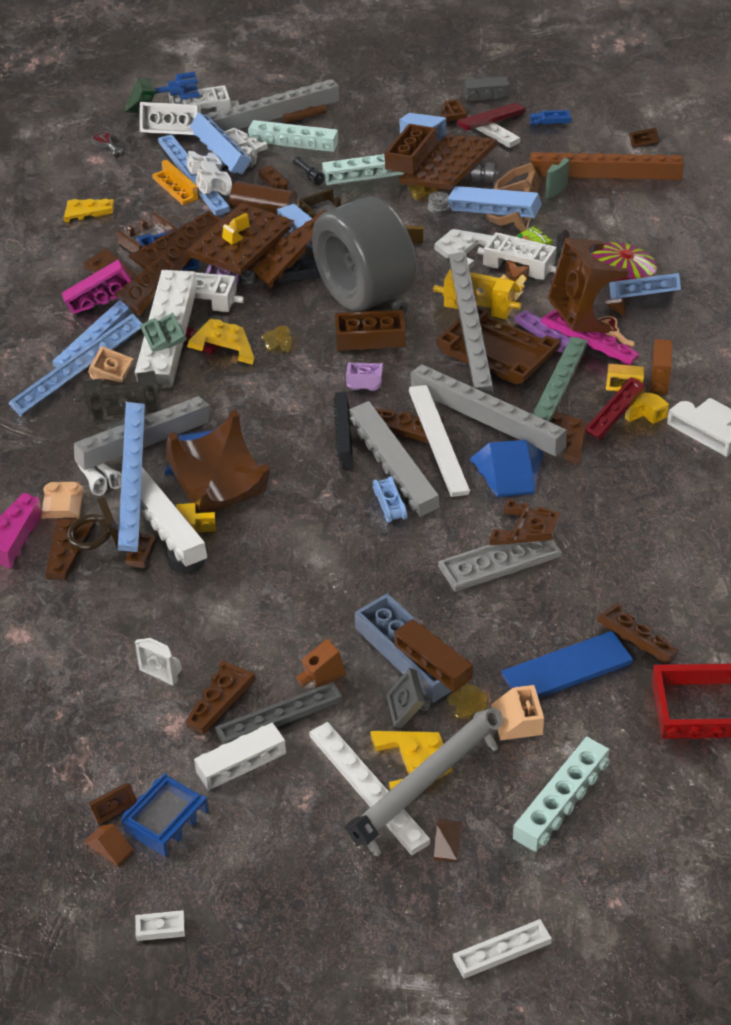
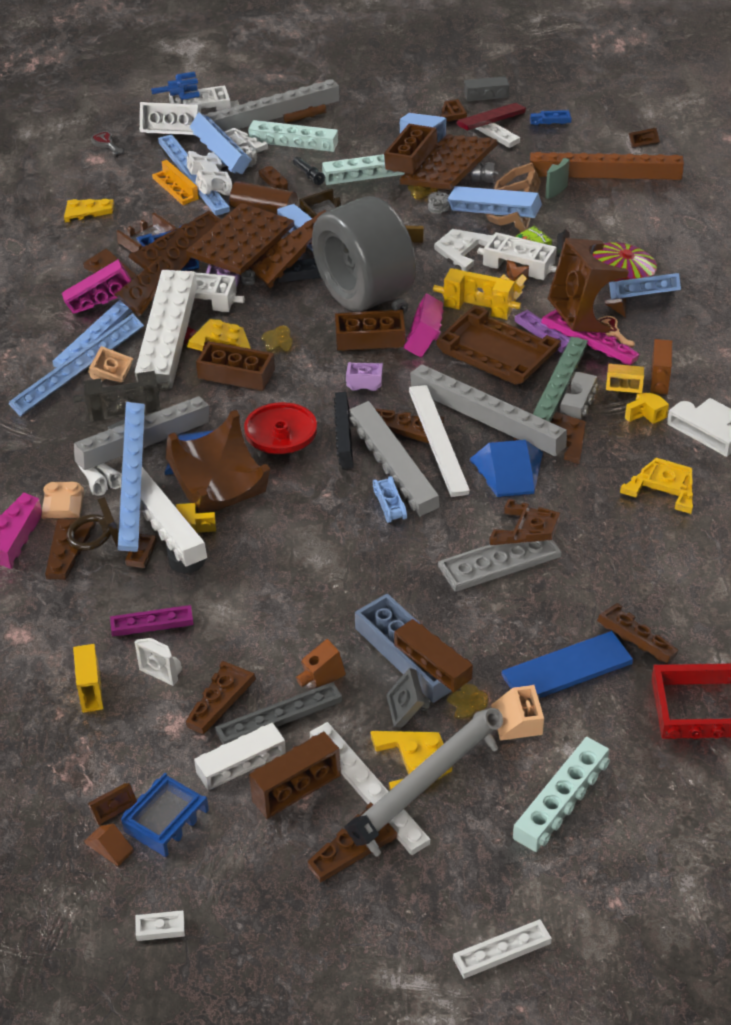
dark green slope [124,78,156,113] -> none
sand green slope [140,312,187,351] -> none
yellow slope [222,224,243,245] -> none
yellow slope [228,213,250,233] -> none
reddish brown slope [434,819,462,862] -> none
light grey brick [449,252,493,396] -> none
dark red plate [585,377,646,441] -> none
none -> yellow brick [73,644,104,713]
none -> magenta plate [110,605,194,637]
none -> reddish brown brick [196,341,275,391]
none -> red dish [244,402,317,454]
none -> reddish brown brick [249,731,341,819]
none -> reddish brown wing [307,802,397,883]
none -> dark pink wedge [404,293,444,358]
none -> light grey arch [560,372,599,420]
none -> yellow wing [620,458,693,514]

